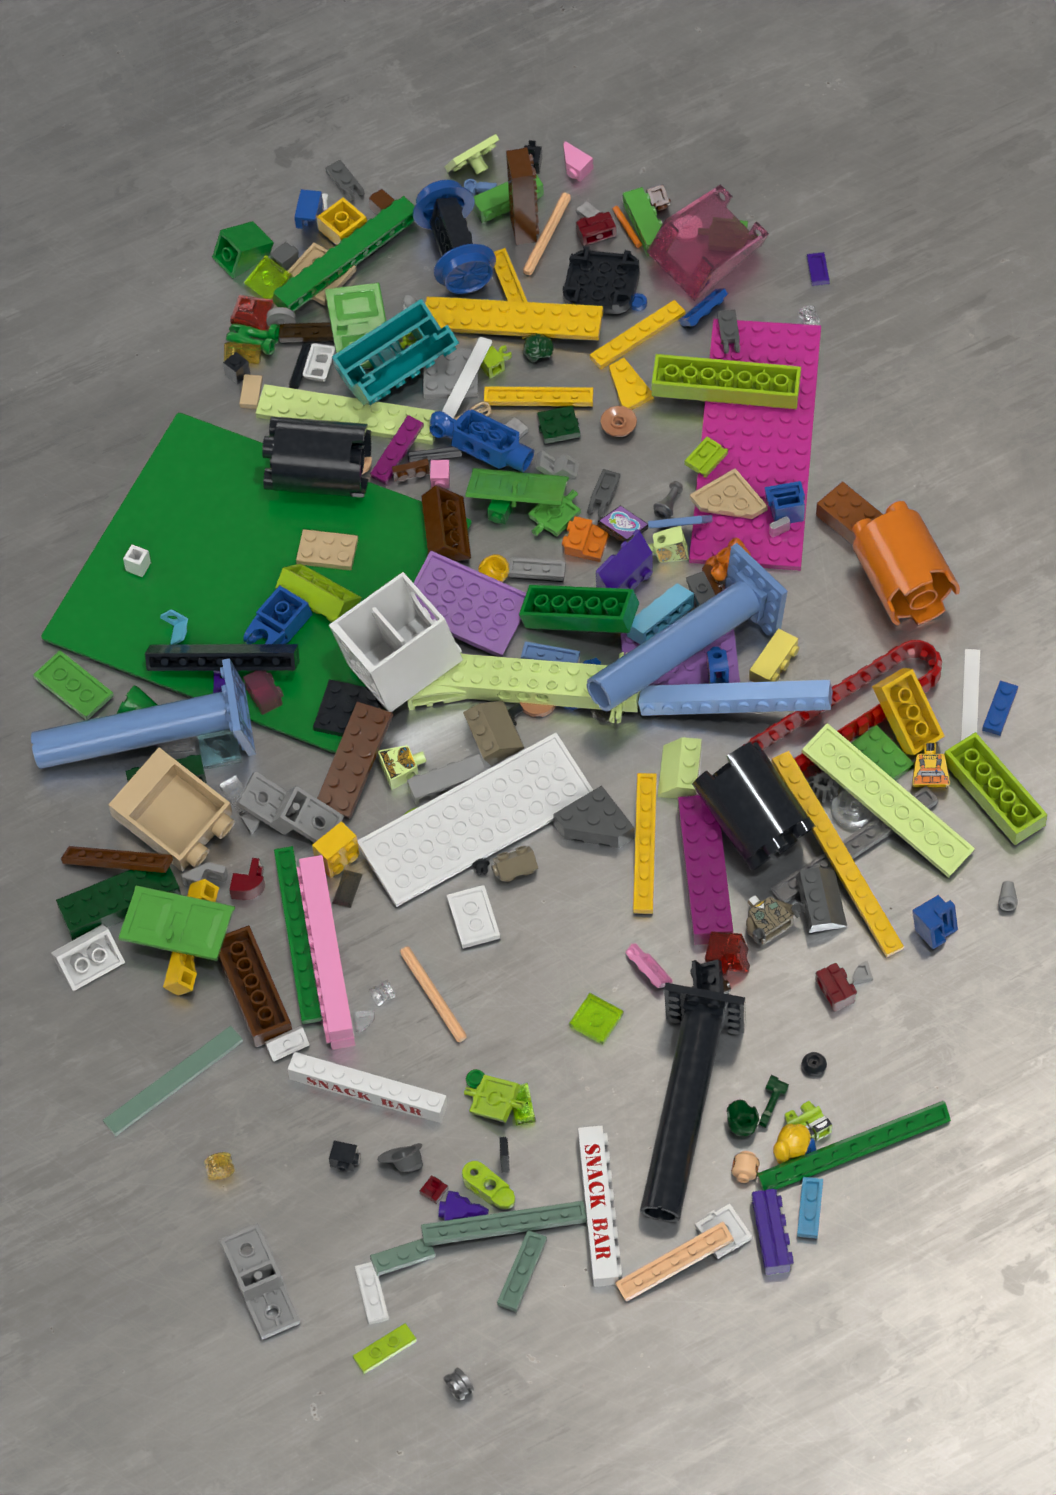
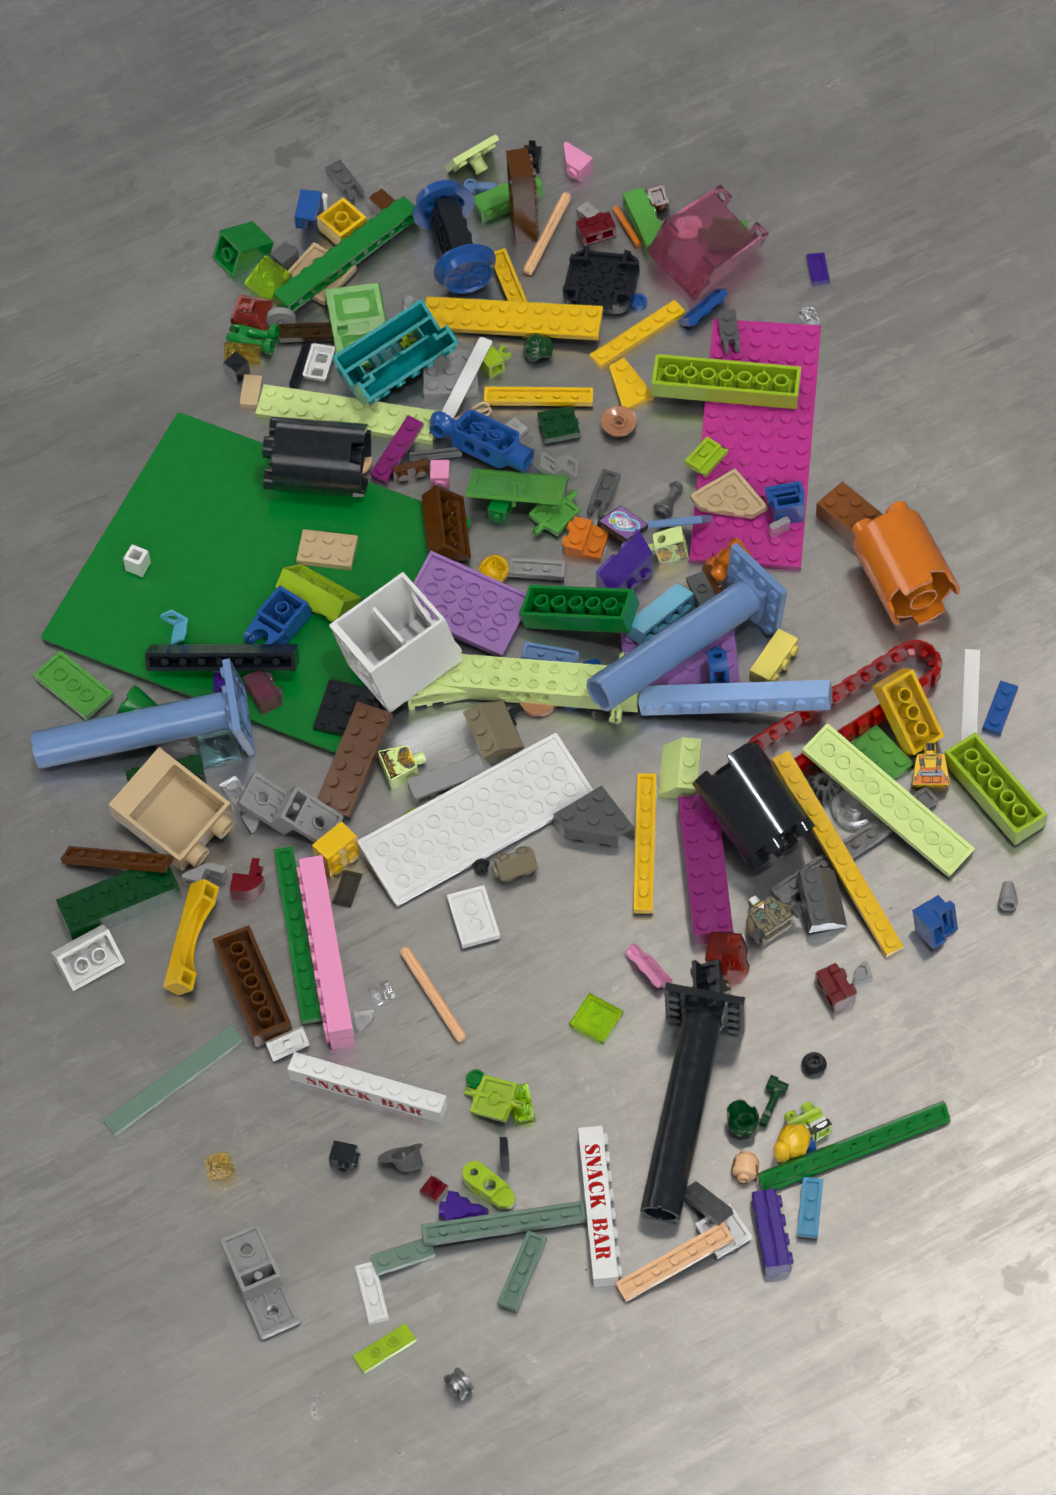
bright green door [118,886,235,961] -> none
none -> dark grey plate [684,1181,734,1226]

